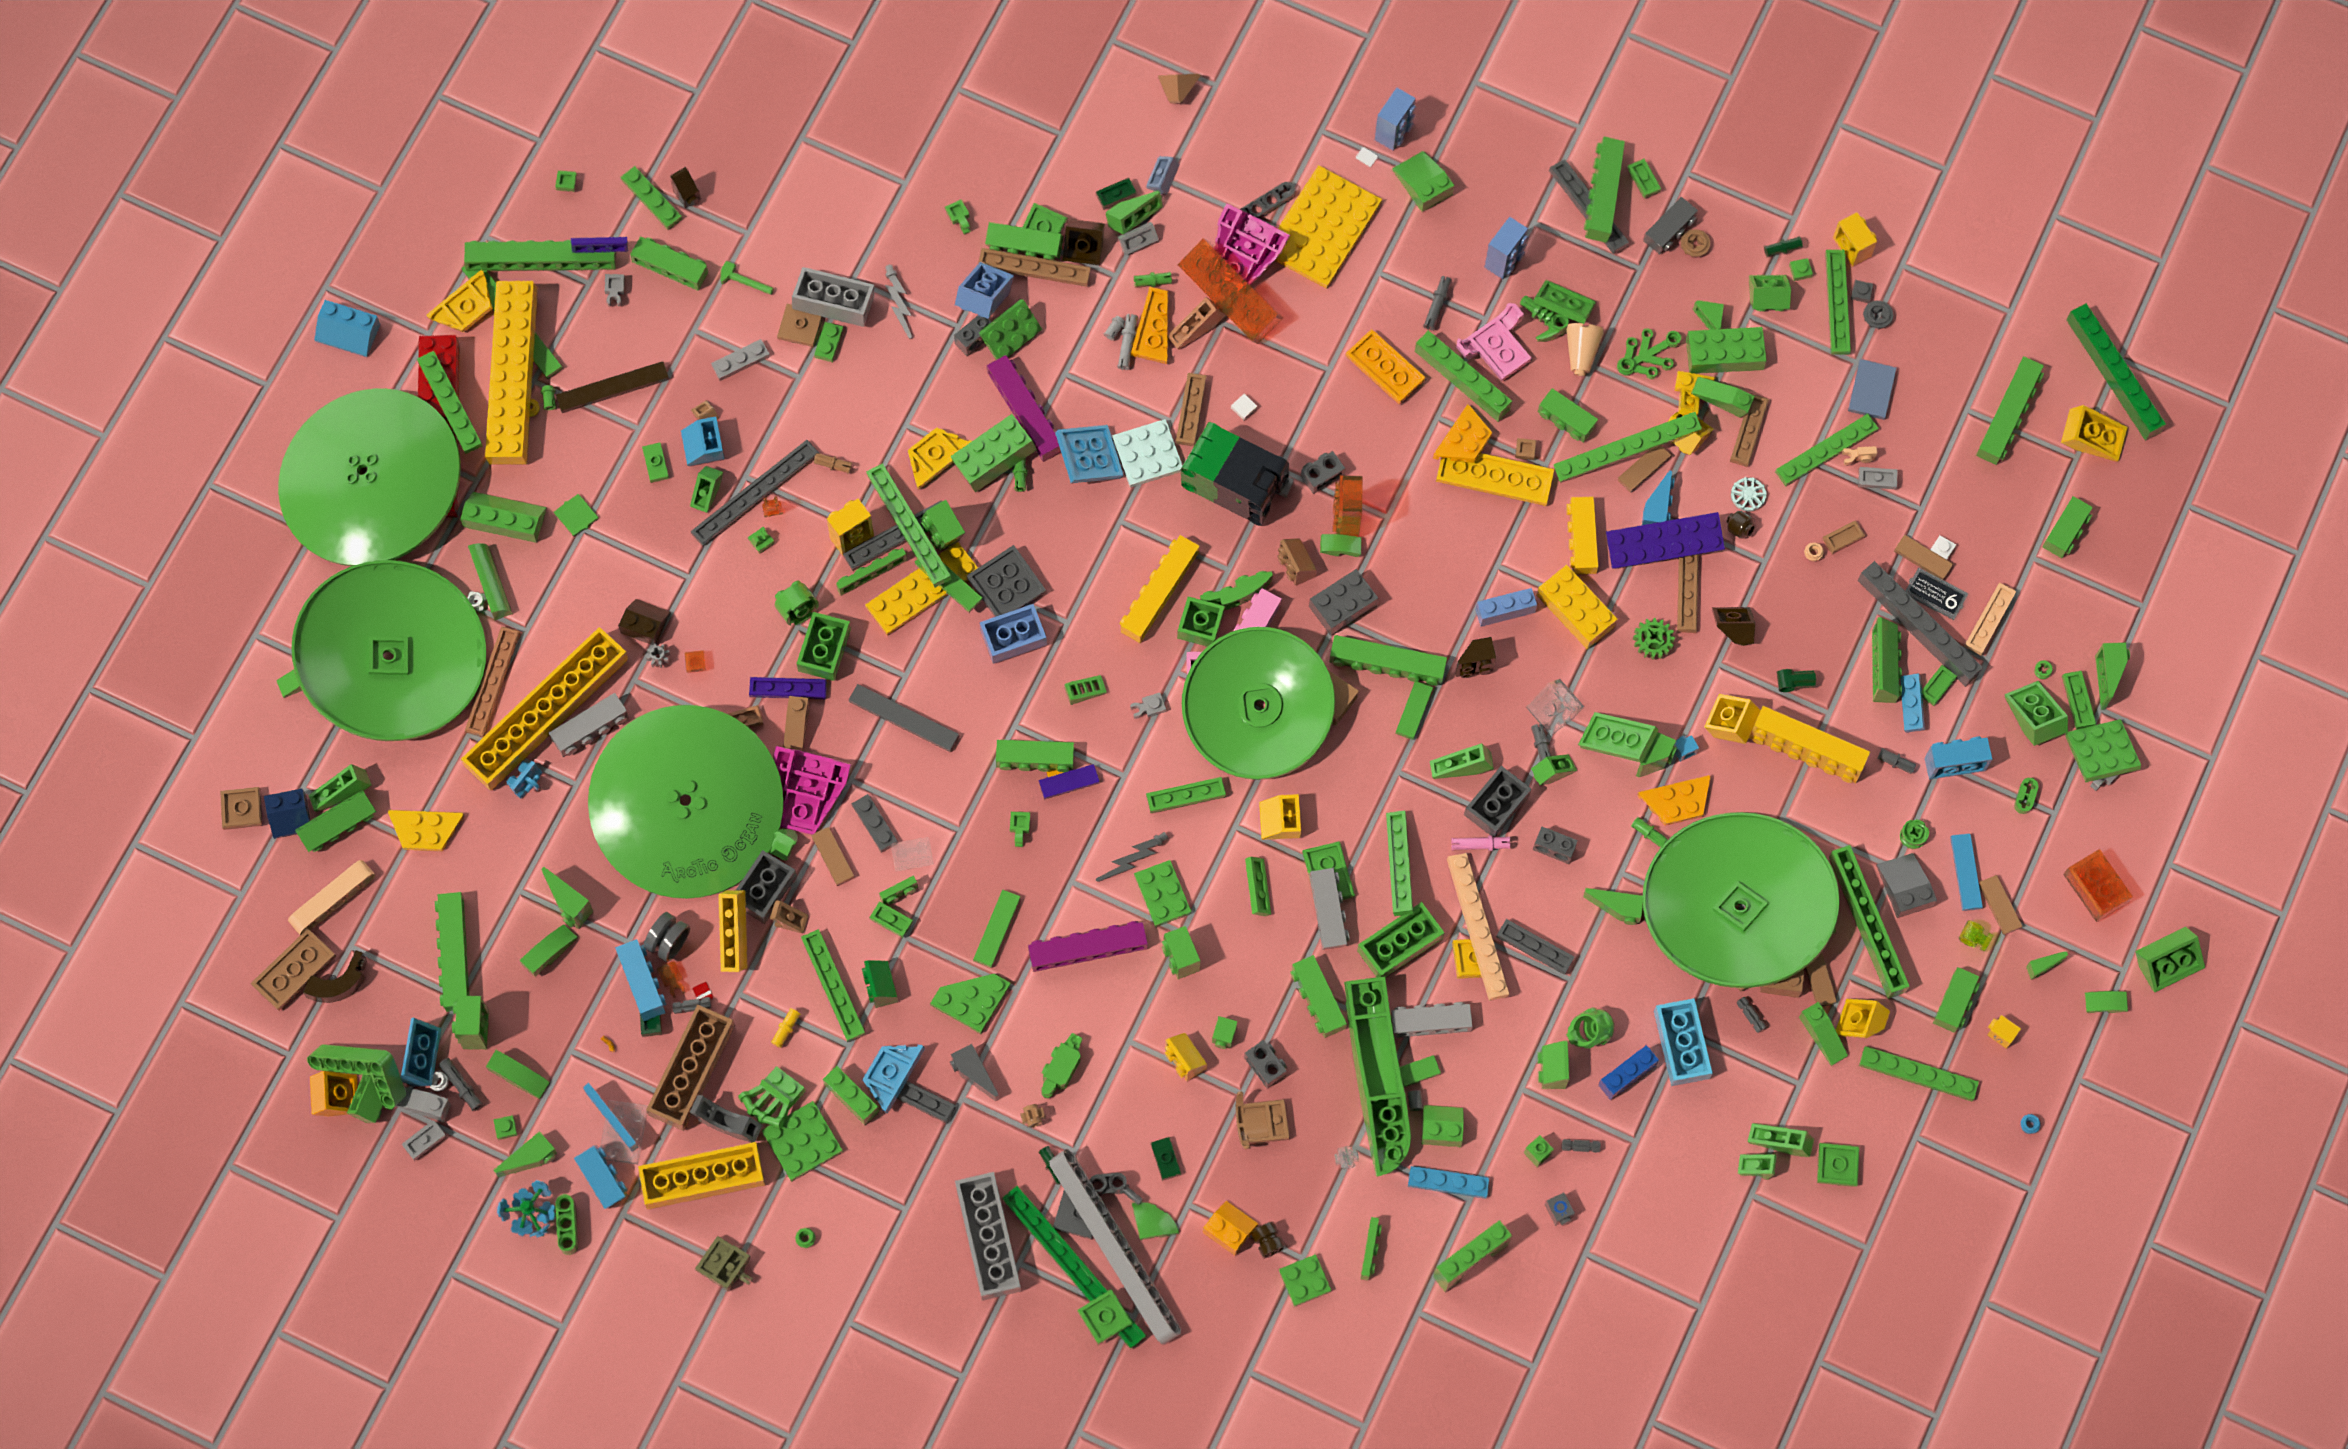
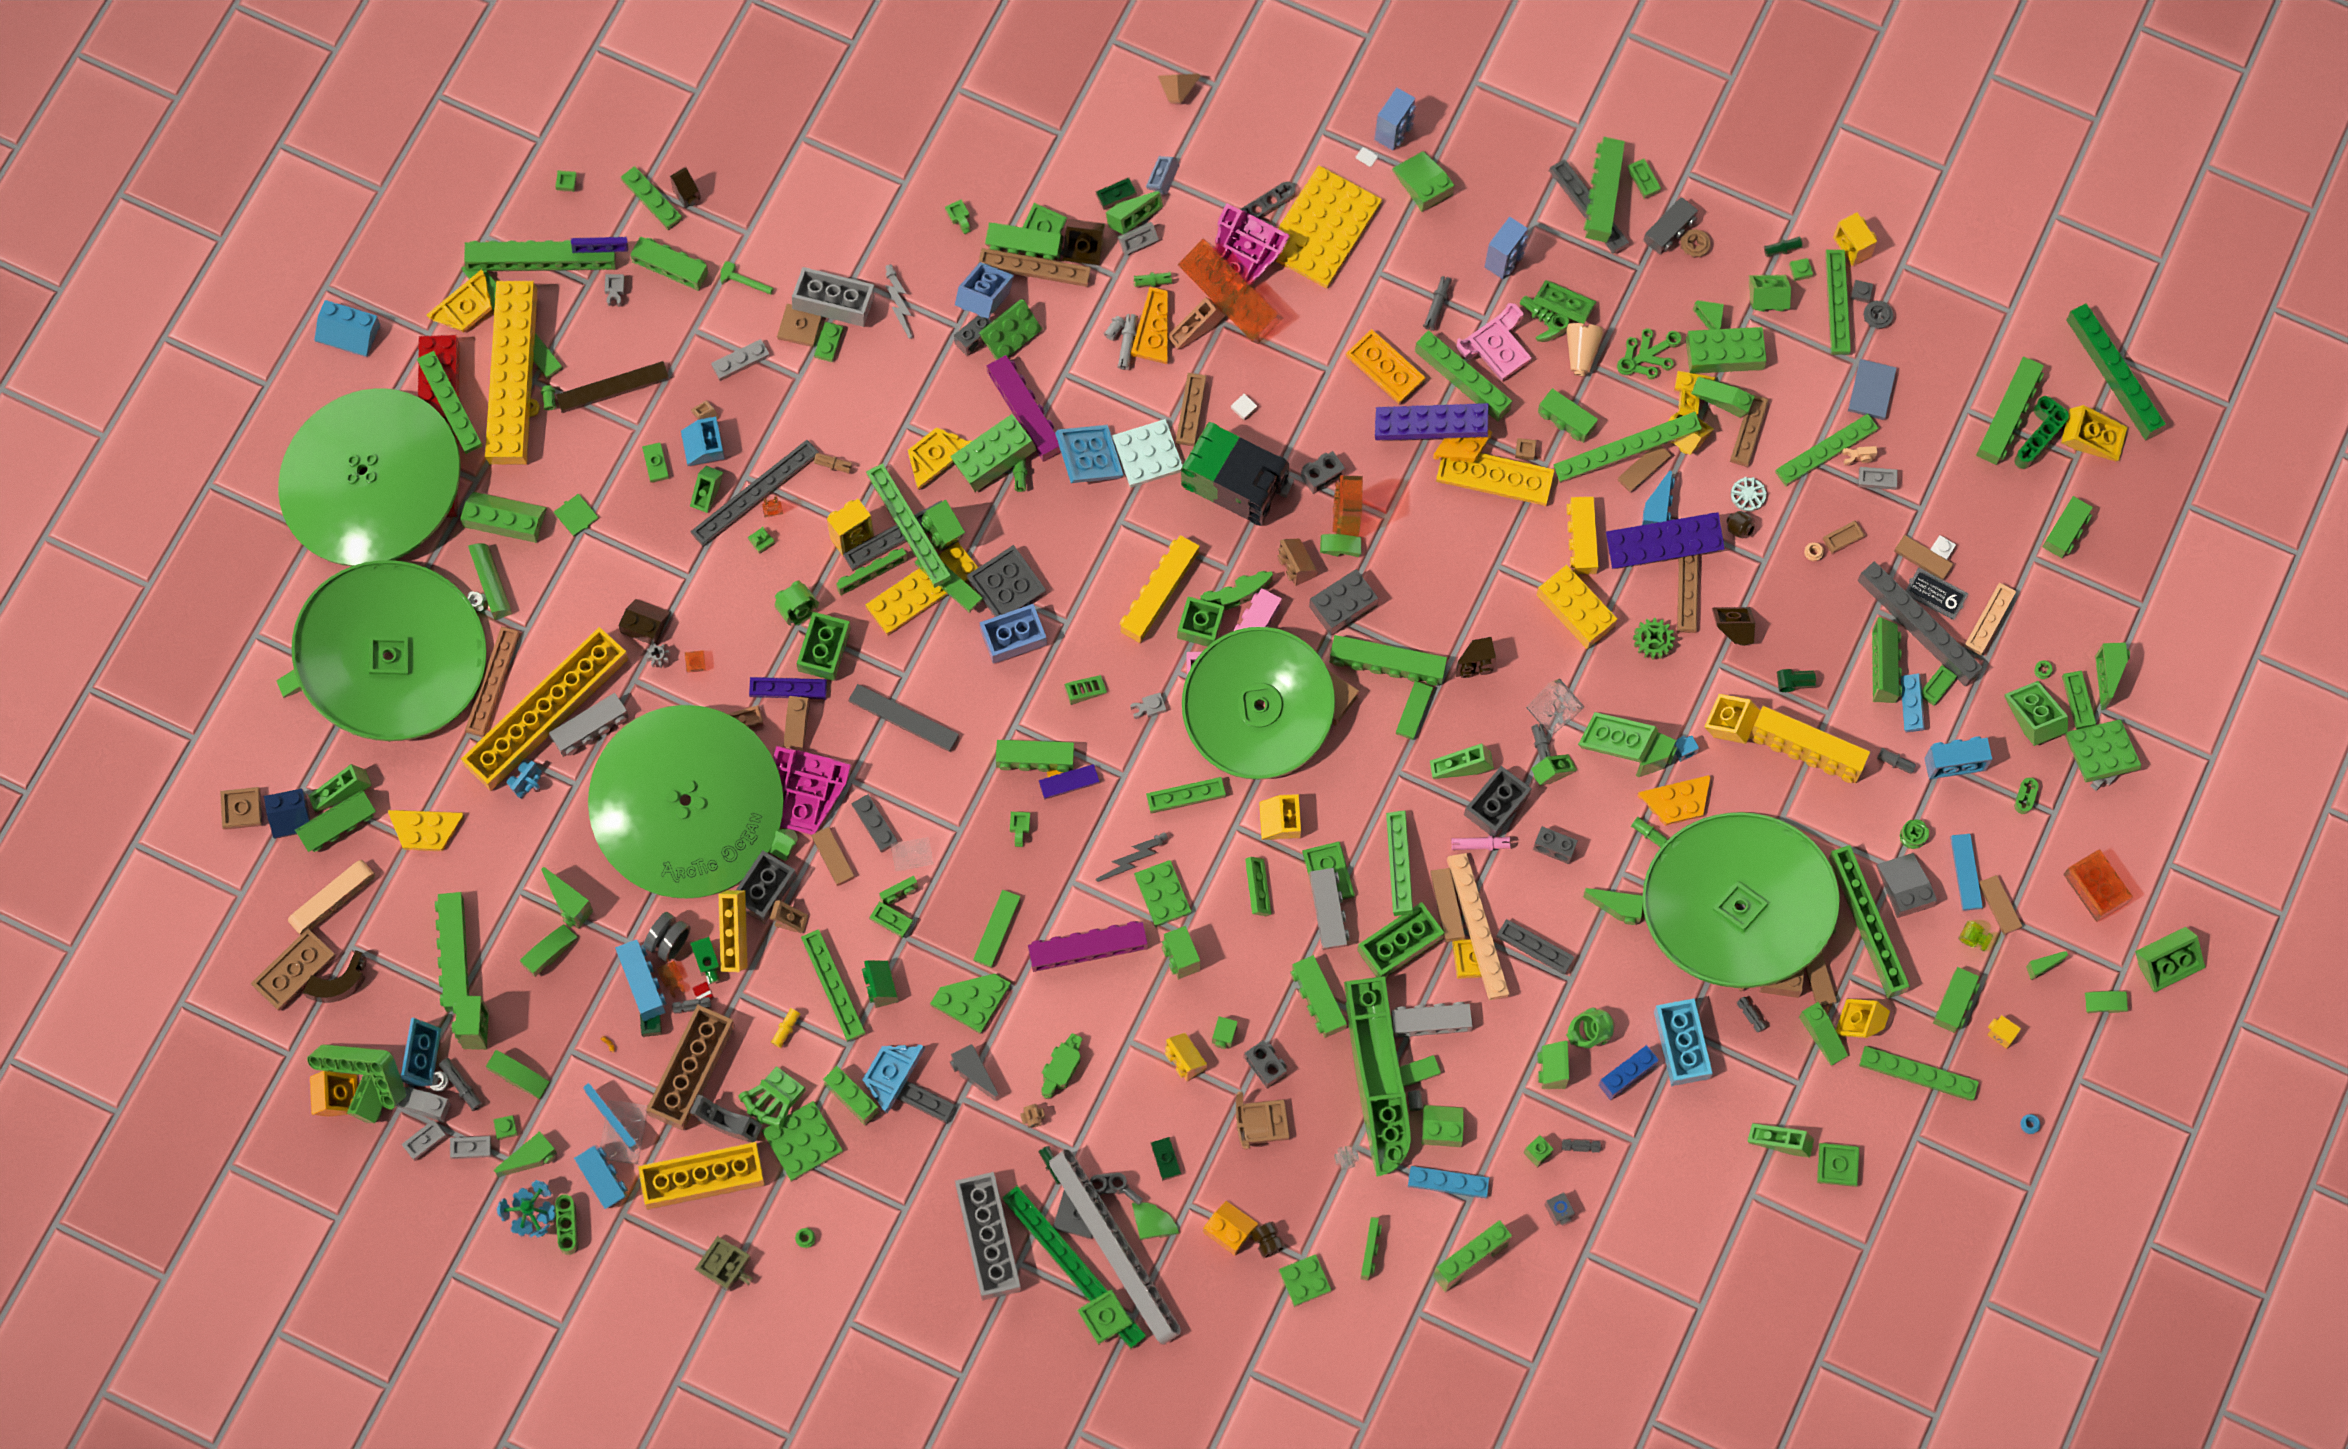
medium blue brick [1475,588,1537,627] -> none
bright green slope [1738,1154,1777,1180] -> none
none -> light grey plate [450,1136,491,1159]
none -> green torso [691,937,720,984]
none -> dark purple plate [1375,403,1489,440]
none -> medium nougat tile [1430,868,1465,943]
none -> green beam [2014,396,2069,469]

